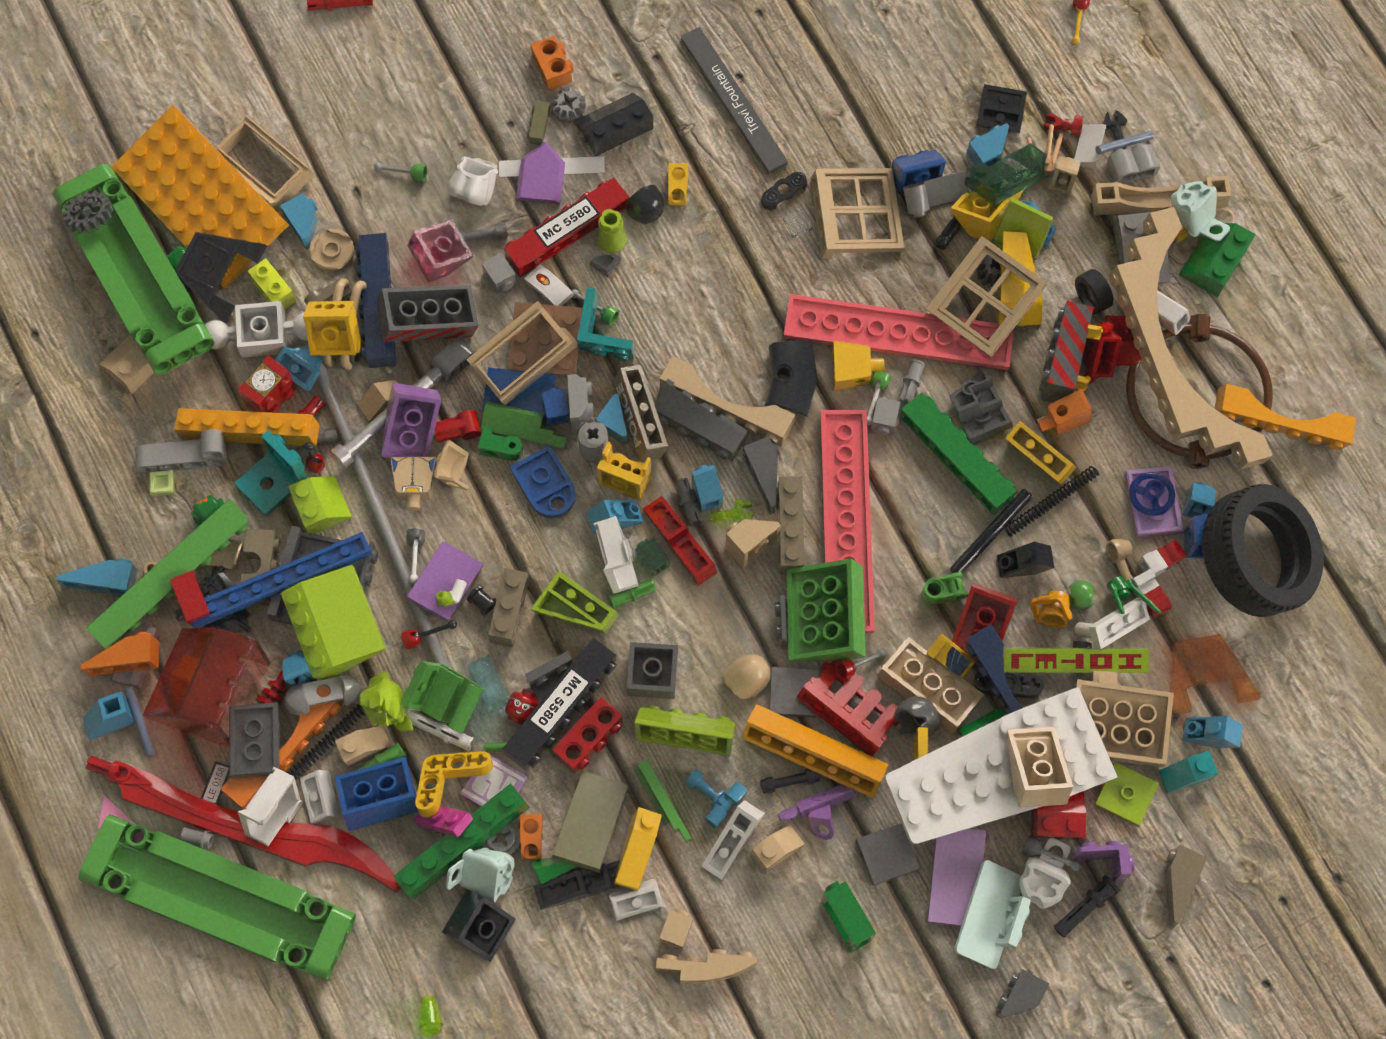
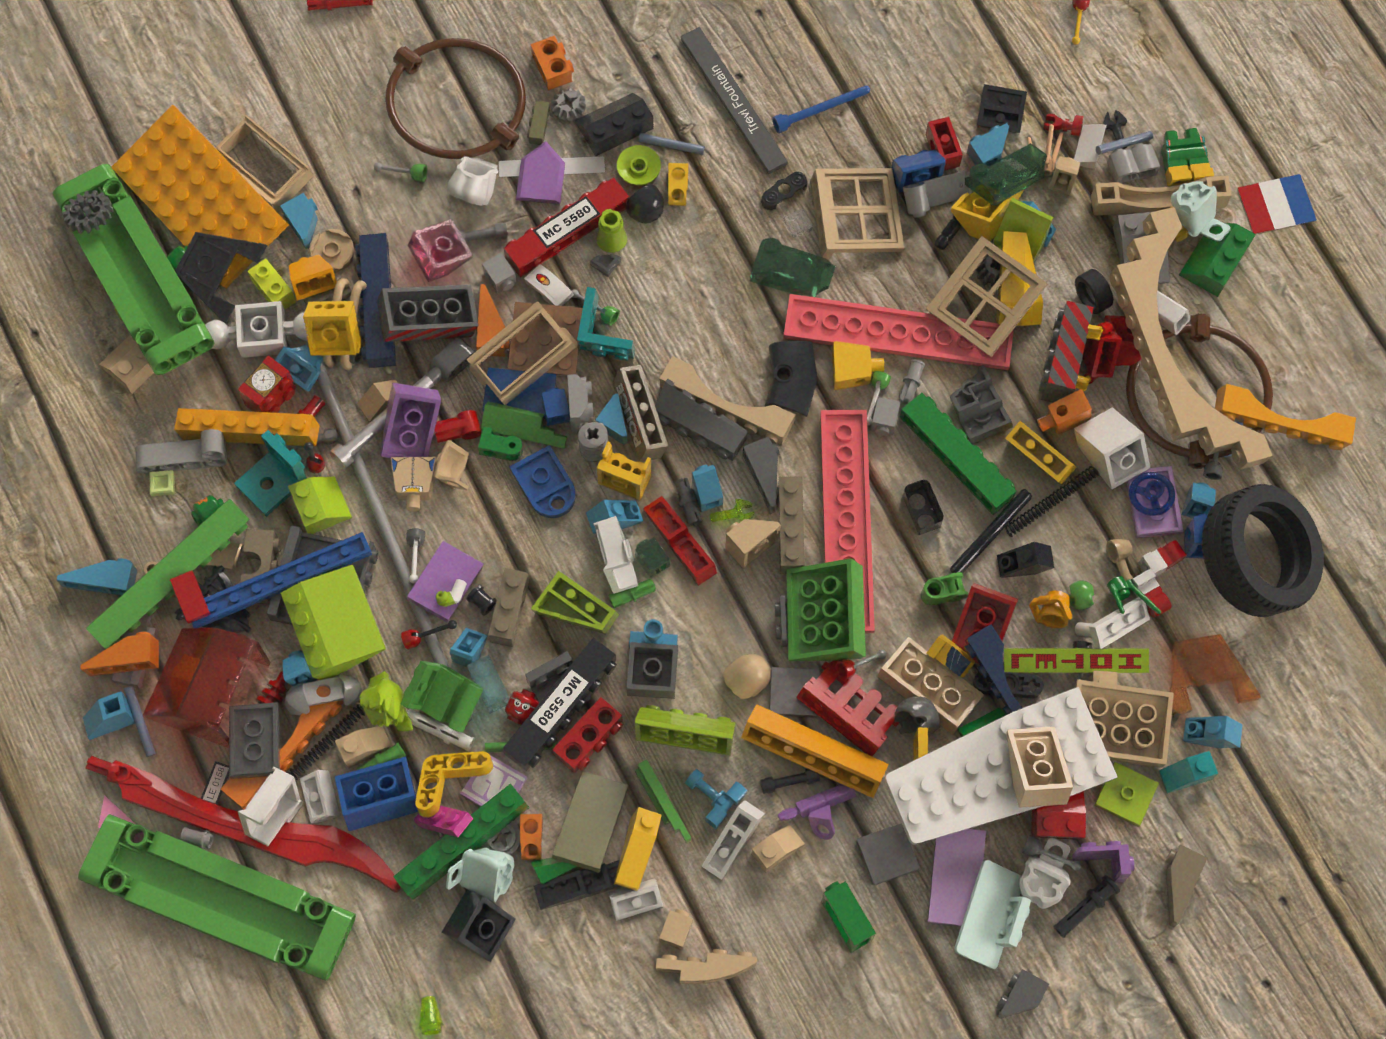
none -> light orange torso [289,255,337,301]
none -> reddish brown piece [385,38,526,159]
none -> dark azure slope [449,628,488,670]
none -> orange slope [476,284,510,357]
none -> lime dish [617,145,661,186]
none -> dark azure bar [629,619,678,648]
none -> sand blue bar [639,133,705,155]
none -> clear green slope [750,238,836,297]
none -> blue piece [772,86,870,133]
none -> black piece [902,480,944,535]
none -> red brick [925,117,963,171]
none -> white slope [1074,408,1151,489]
none -> green hips [1161,128,1214,187]
none -> dark grey hinge [1203,452,1223,480]
none -> sticker [1238,174,1317,234]

